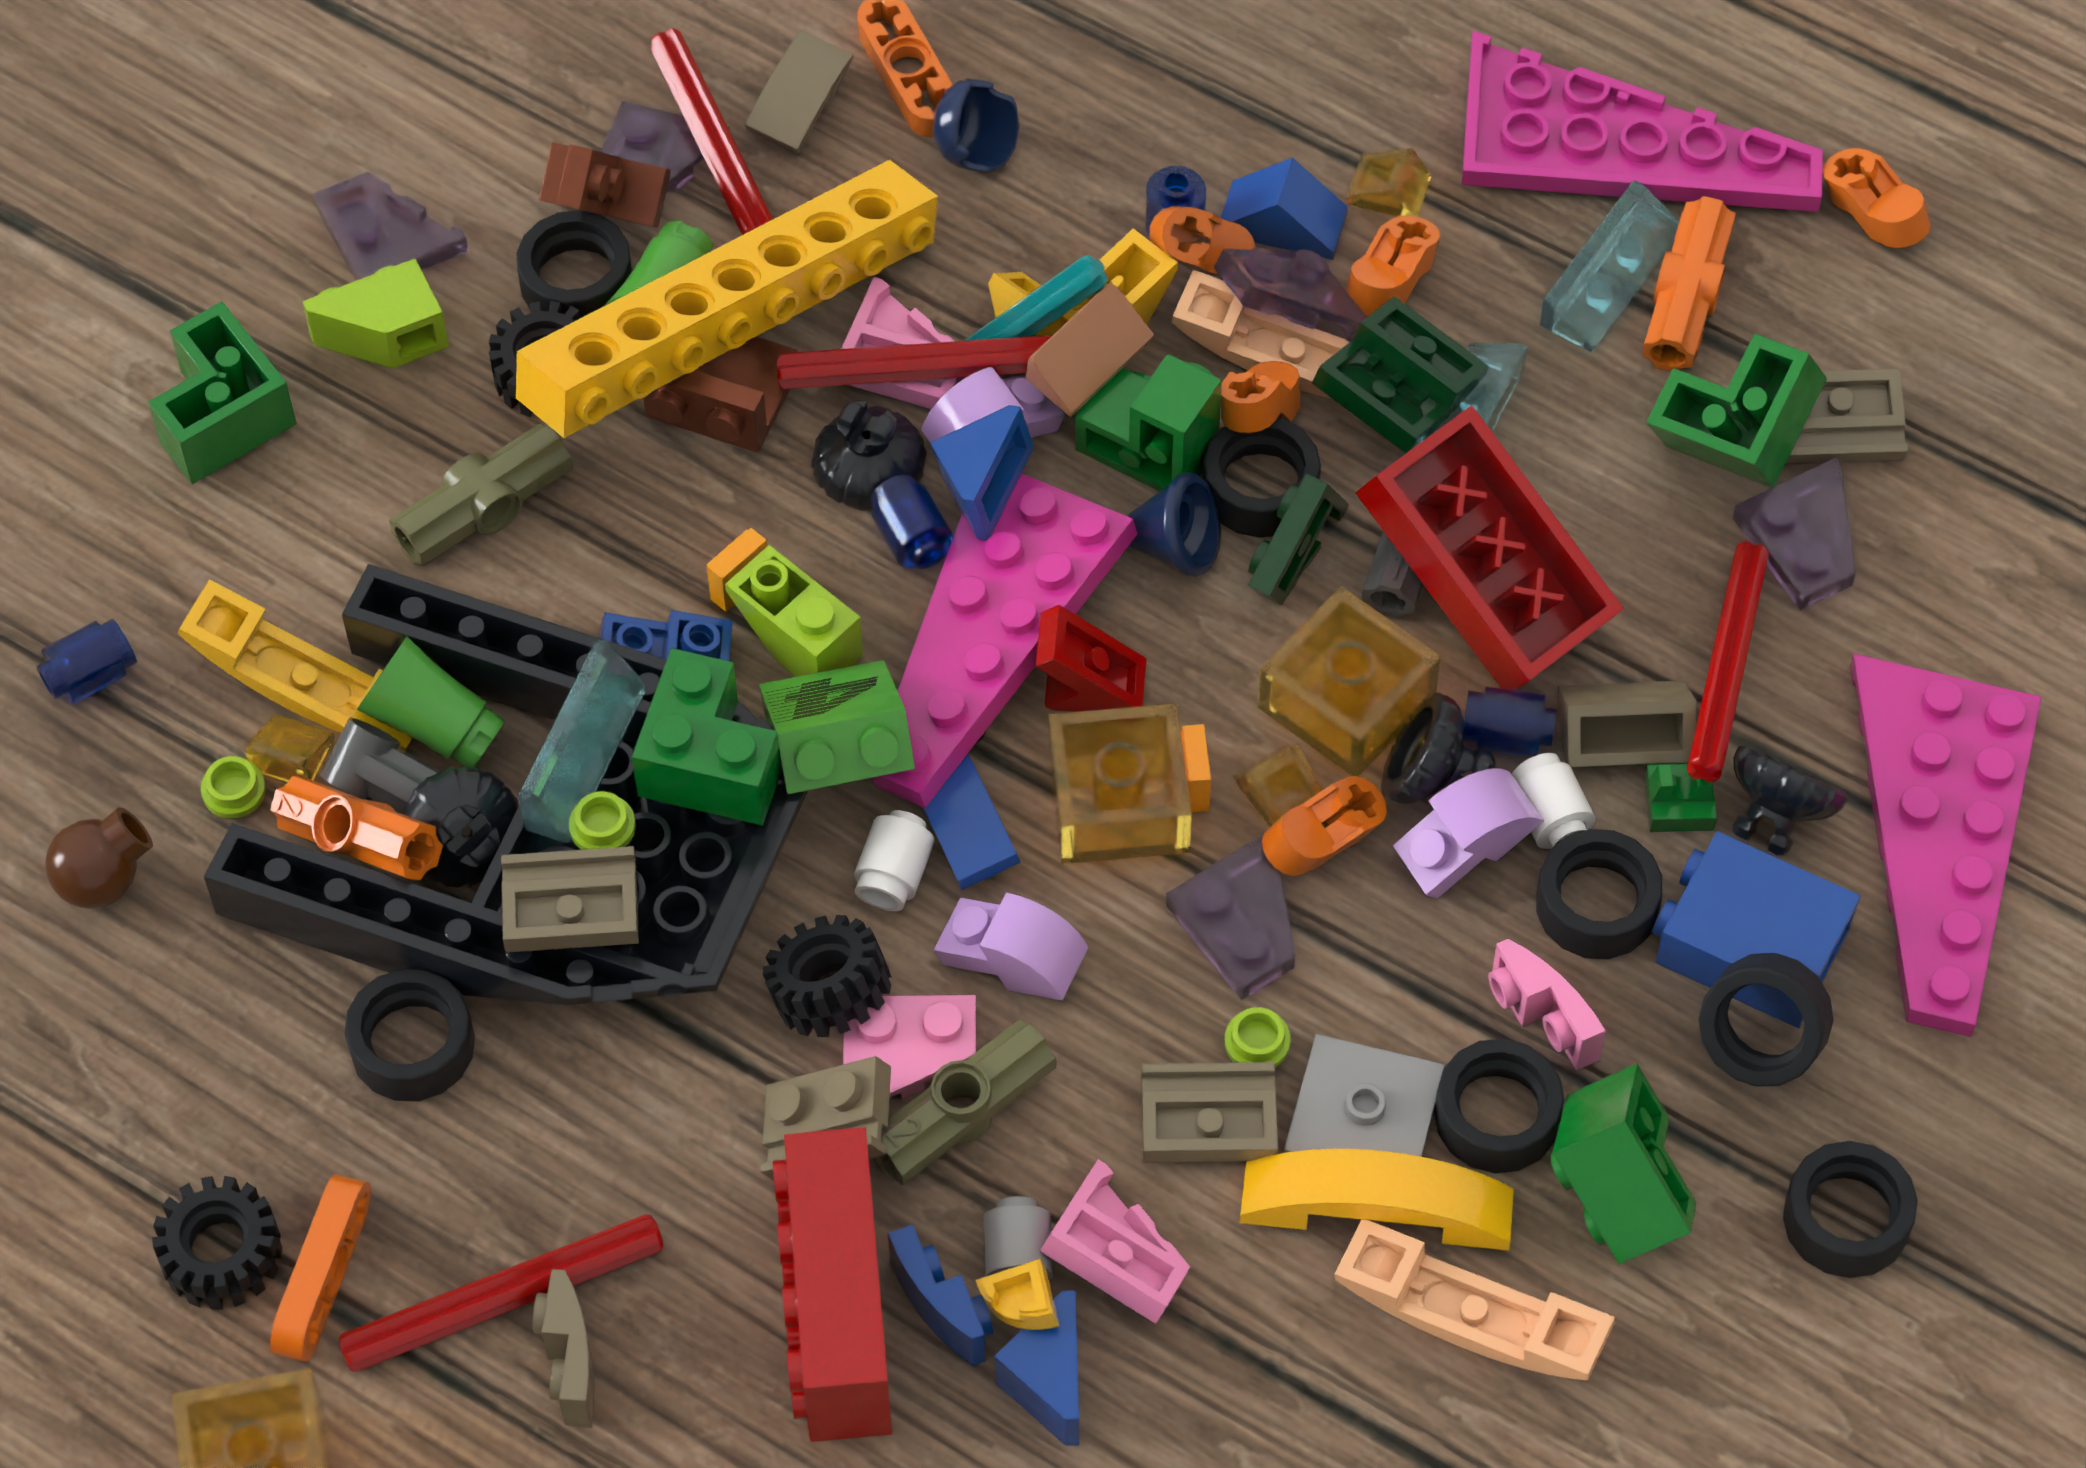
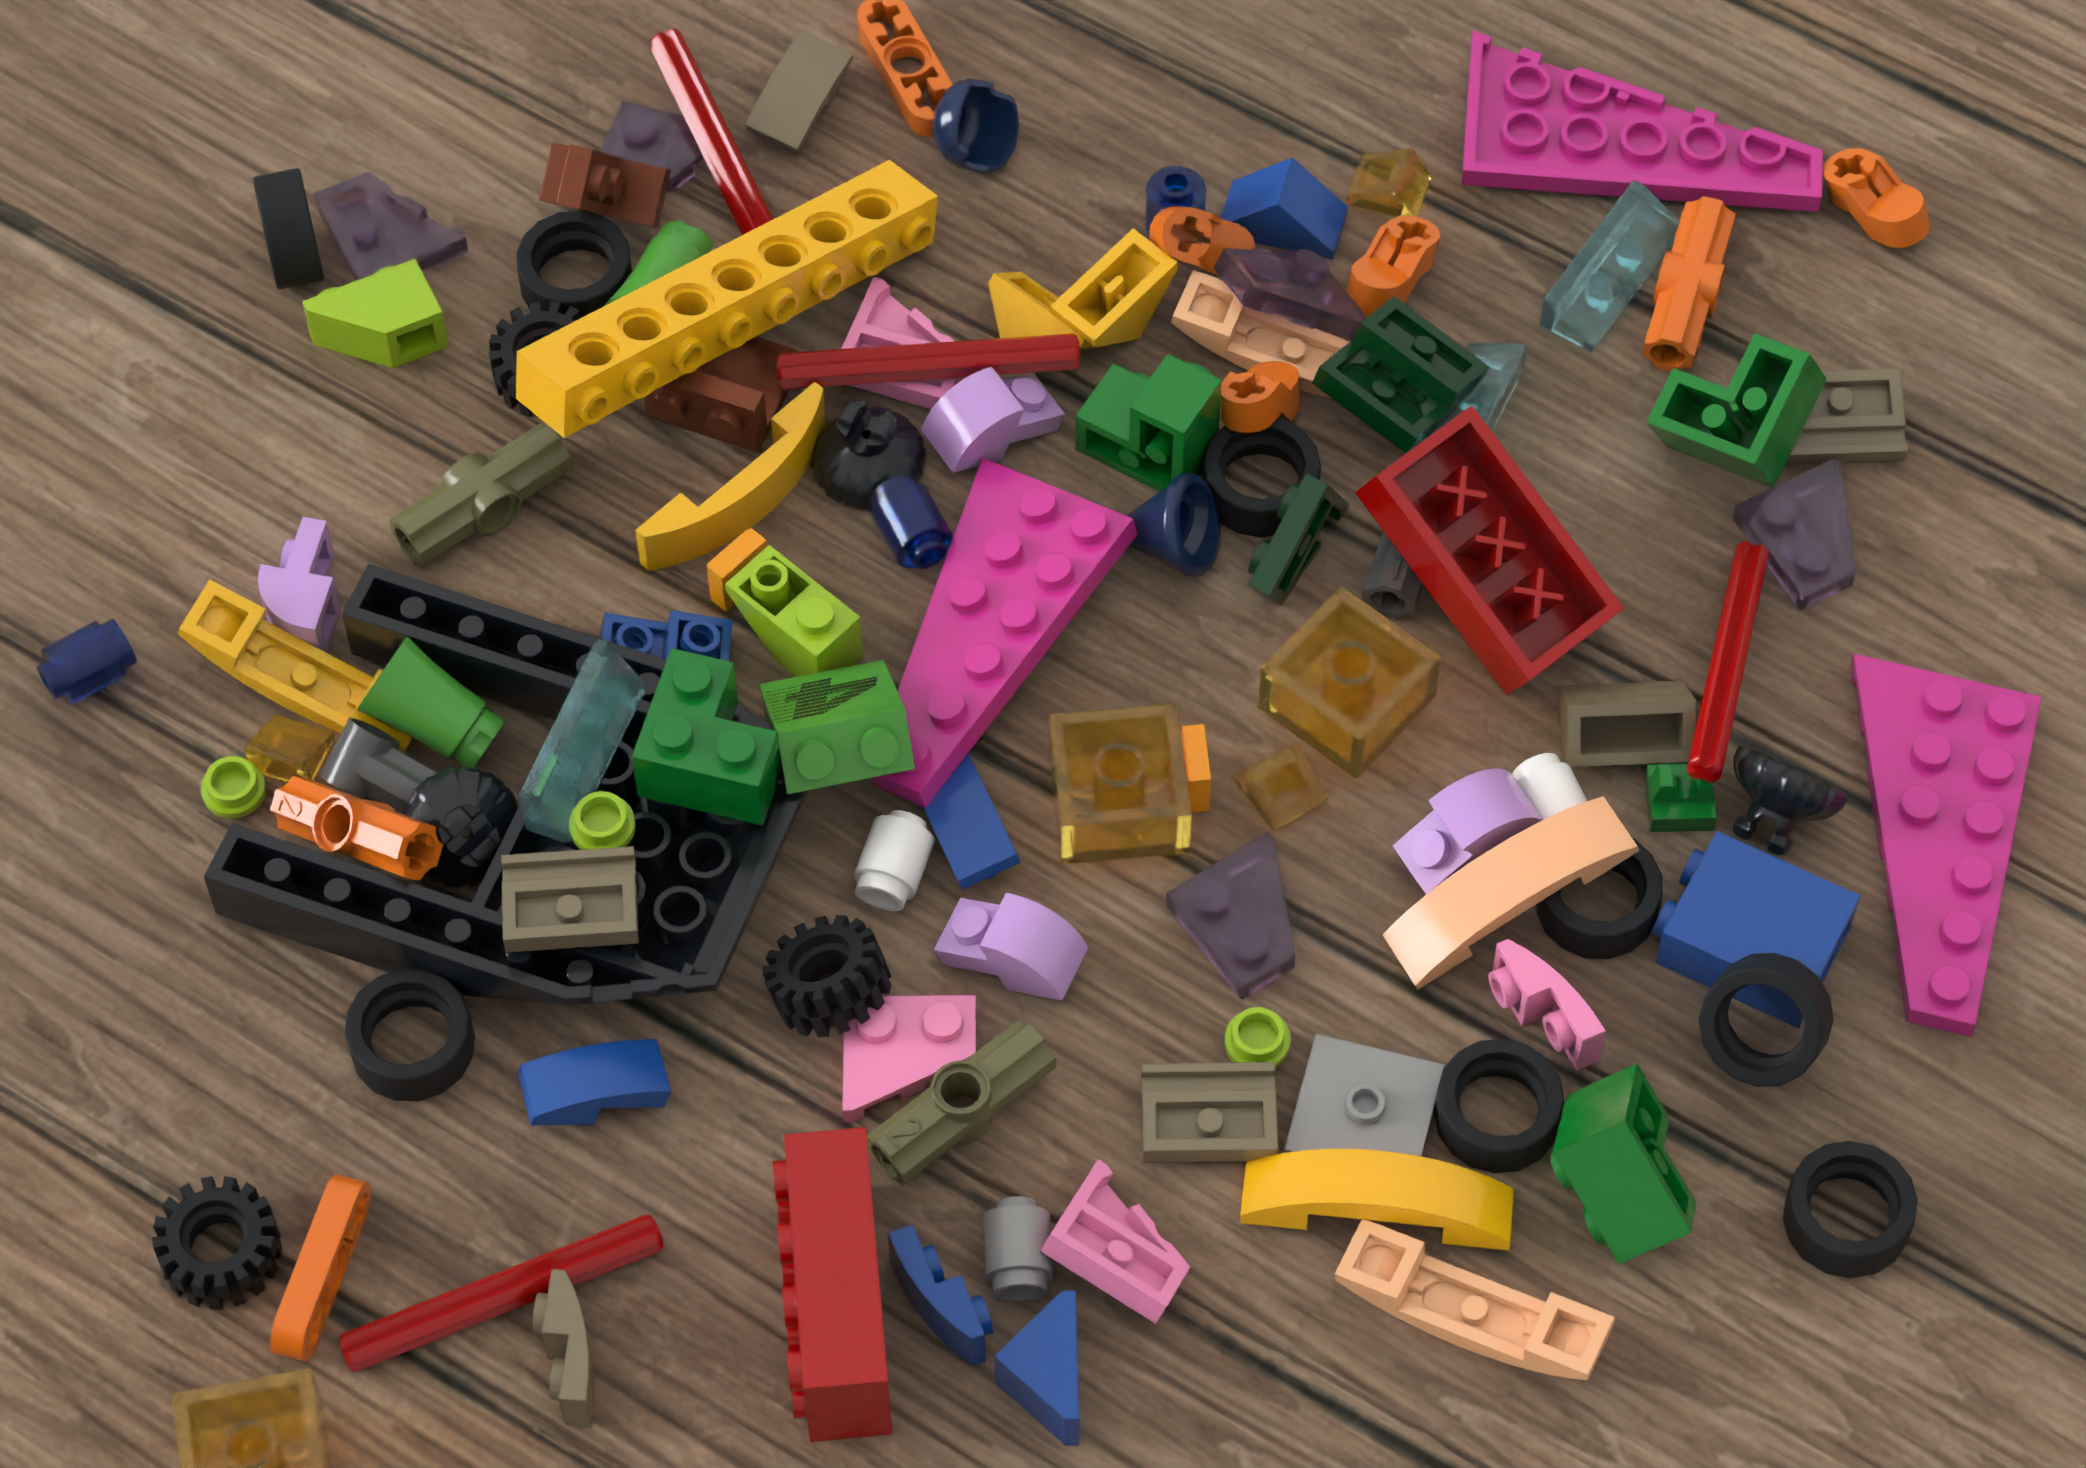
reddish brown piece [45,807,153,909] -> none
green brick [148,301,297,484] -> none
dark tan plate [760,1056,891,1181] -> none
blue slope [930,405,1034,541] -> none
teal axle [964,255,1108,341] -> none
yellow tile [976,1259,1059,1330] -> none
nougat slope [1026,282,1154,417] -> none
red slope [1036,605,1147,716] -> none
orange piece [1262,776,1387,877] -> none
black hair [1381,692,1495,804] -> none
clear blue brick [1463,686,1557,757] -> none
none -> black tyre [253,168,324,289]
none -> lavender brick [258,517,341,653]
none -> blue slope [518,1039,671,1126]
none -> yellow slope [635,382,826,571]
none -> light nougat slope [1383,796,1639,990]

